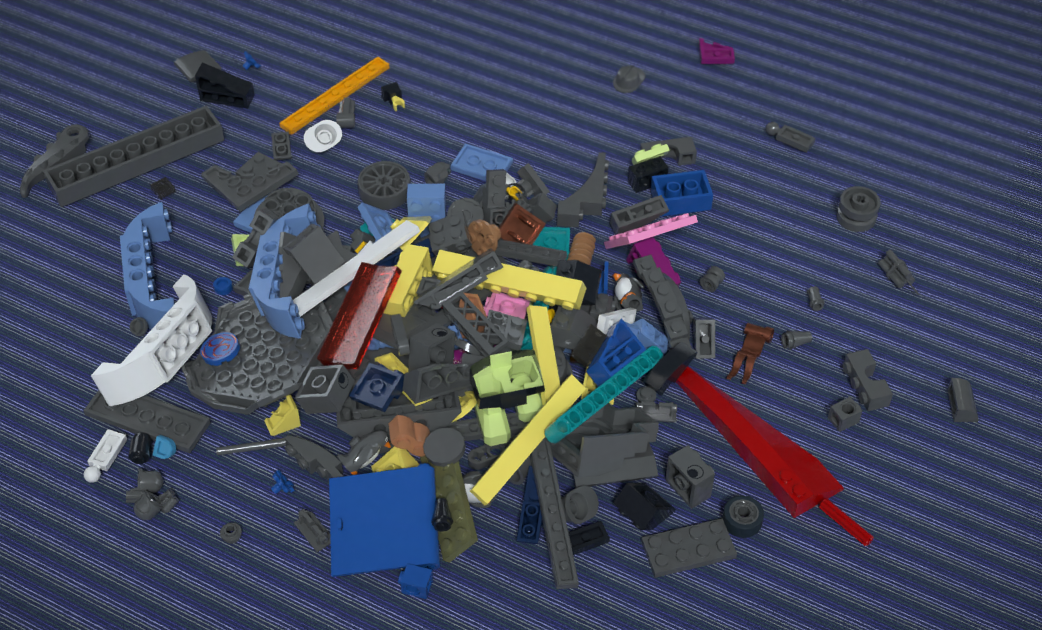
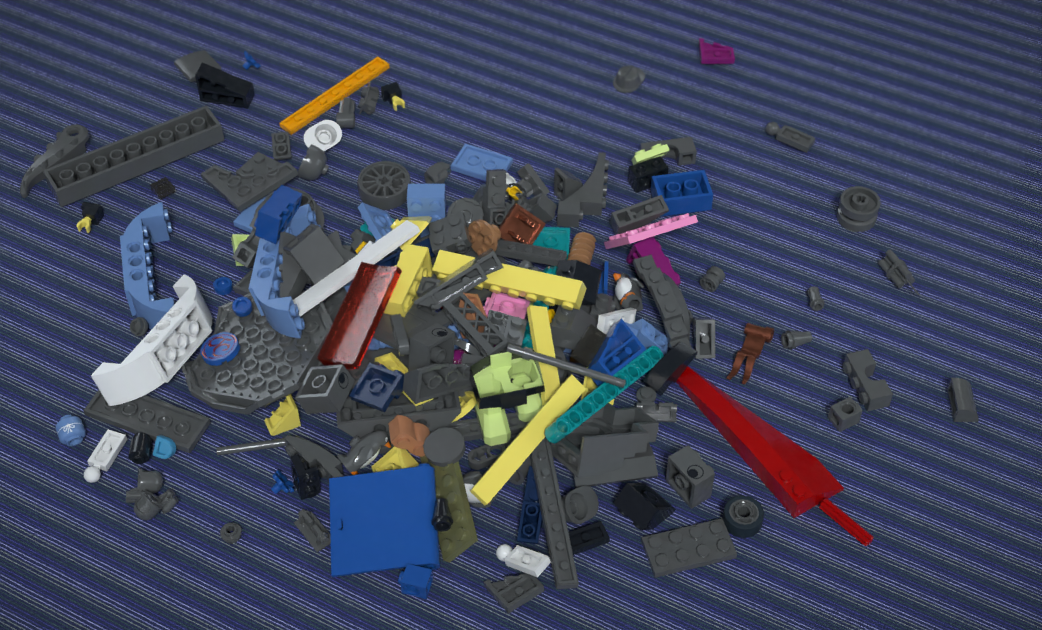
none -> medium blue head [56,415,86,446]
none -> black piece [77,202,104,233]
none -> blue tile [232,297,253,317]
none -> blue wedge [254,185,302,244]
none -> black bracket [290,454,321,500]
none -> dark grey cylinder [297,144,329,181]
none -> dark grey hinge [358,81,380,115]
none -> dark grey wing [484,573,544,614]
none -> white plate [496,544,551,577]
none -> dark grey bar [506,343,626,388]
none -> dark grey slope [554,167,583,201]

